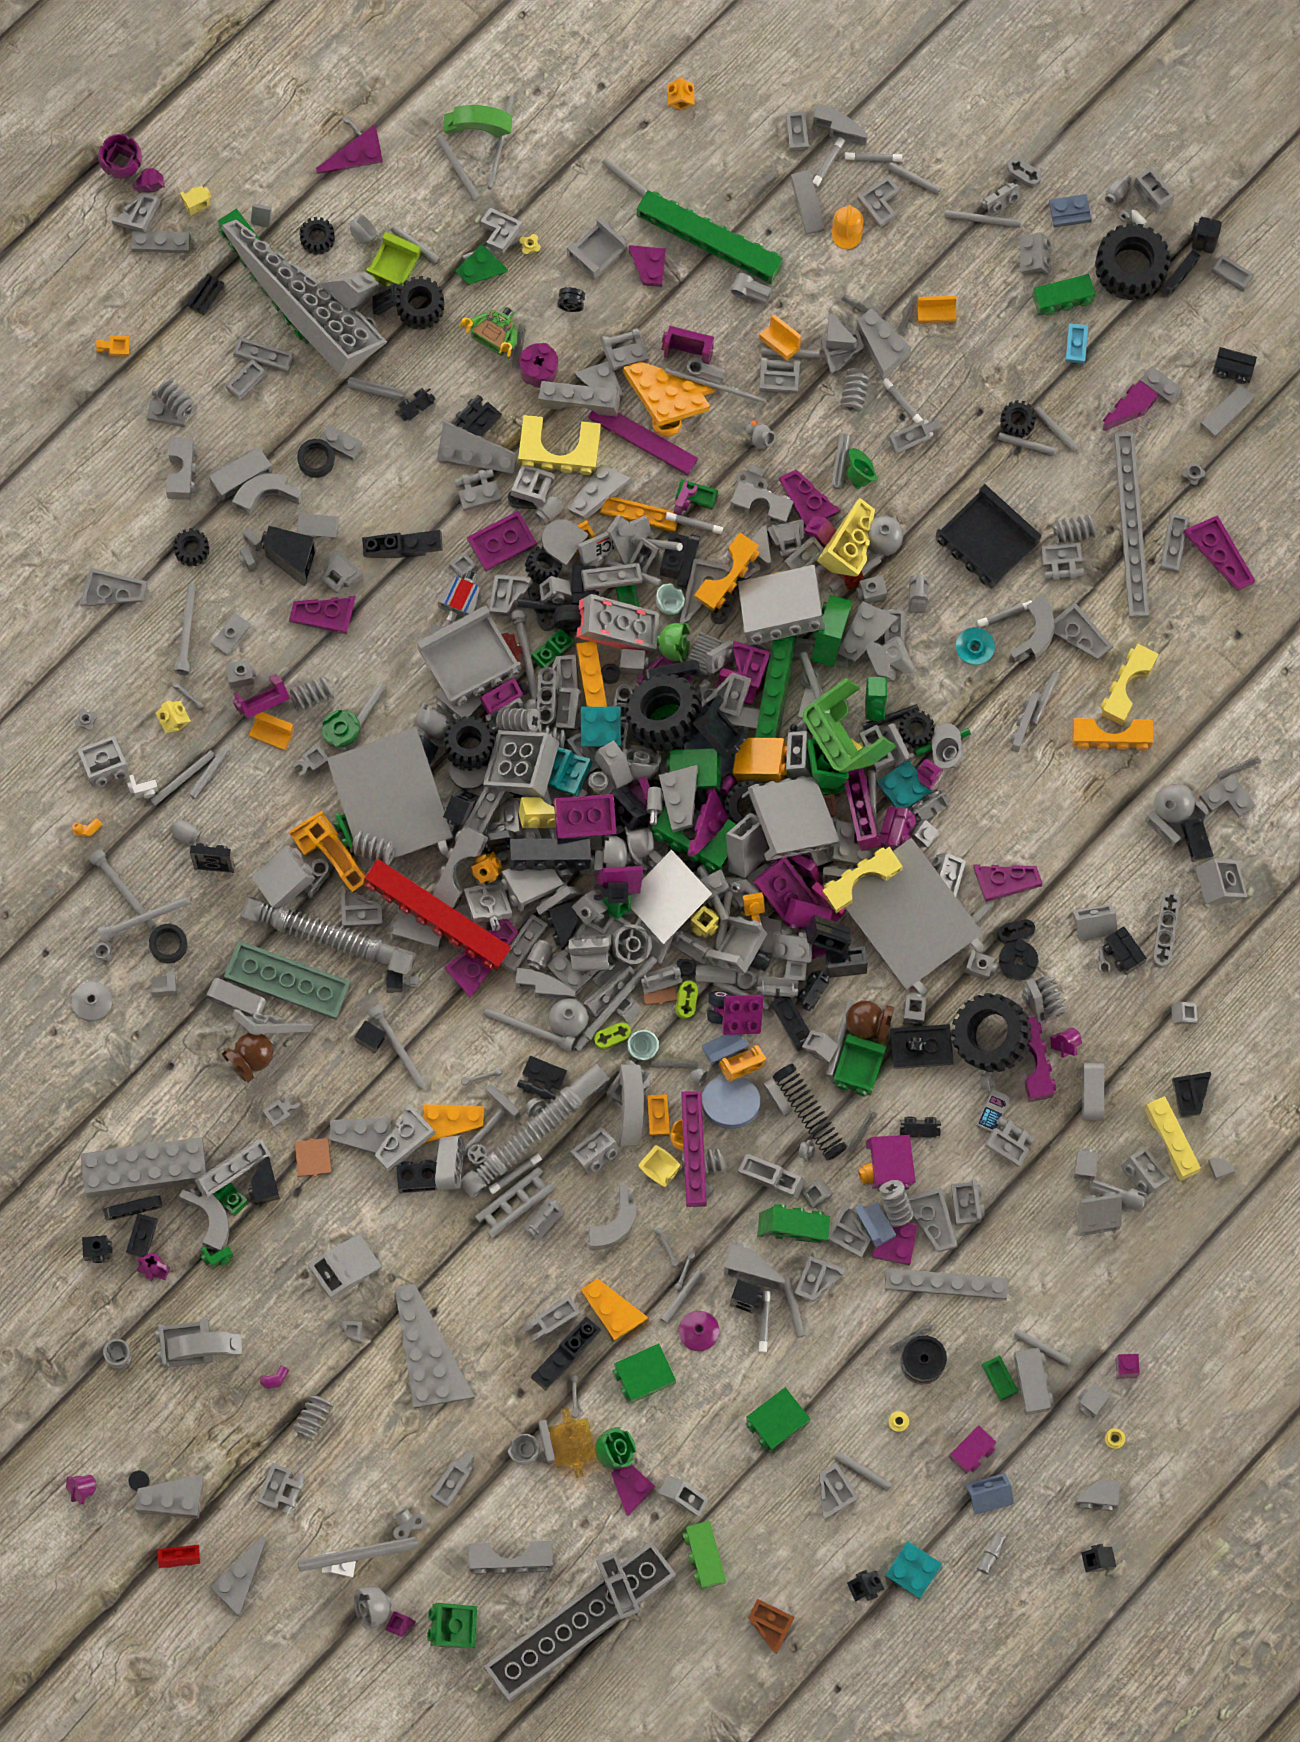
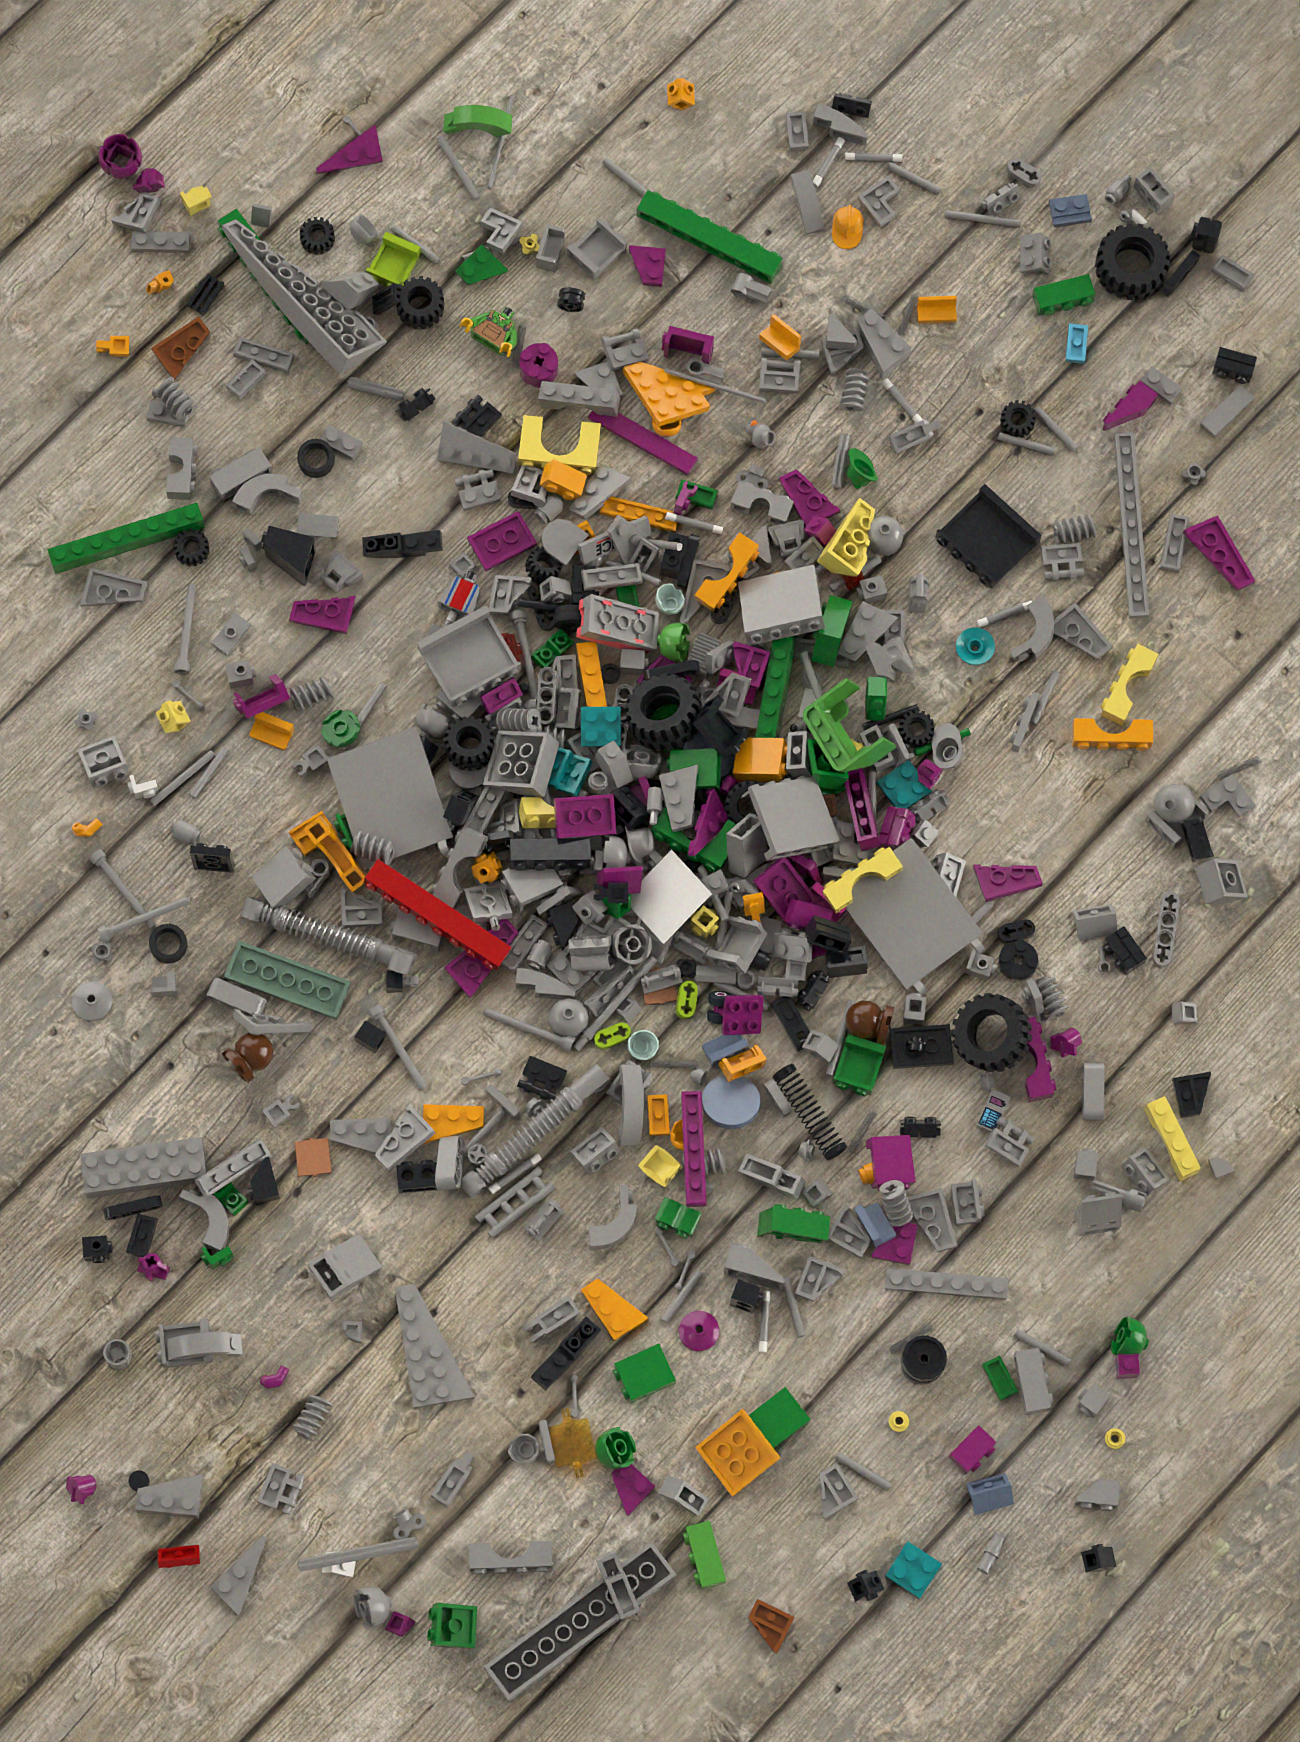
none -> green brick [47,503,205,574]
none -> light orange piece [146,270,174,294]
none -> dark orange wing [151,316,210,380]
none -> light grey panel [536,224,565,272]
none -> light orange brick [539,459,587,501]
none -> green brick [655,1197,702,1239]
none -> light orange plate [695,1409,781,1496]
none -> black hinge [832,92,872,118]
none -> green cylinder [1111,1316,1149,1355]

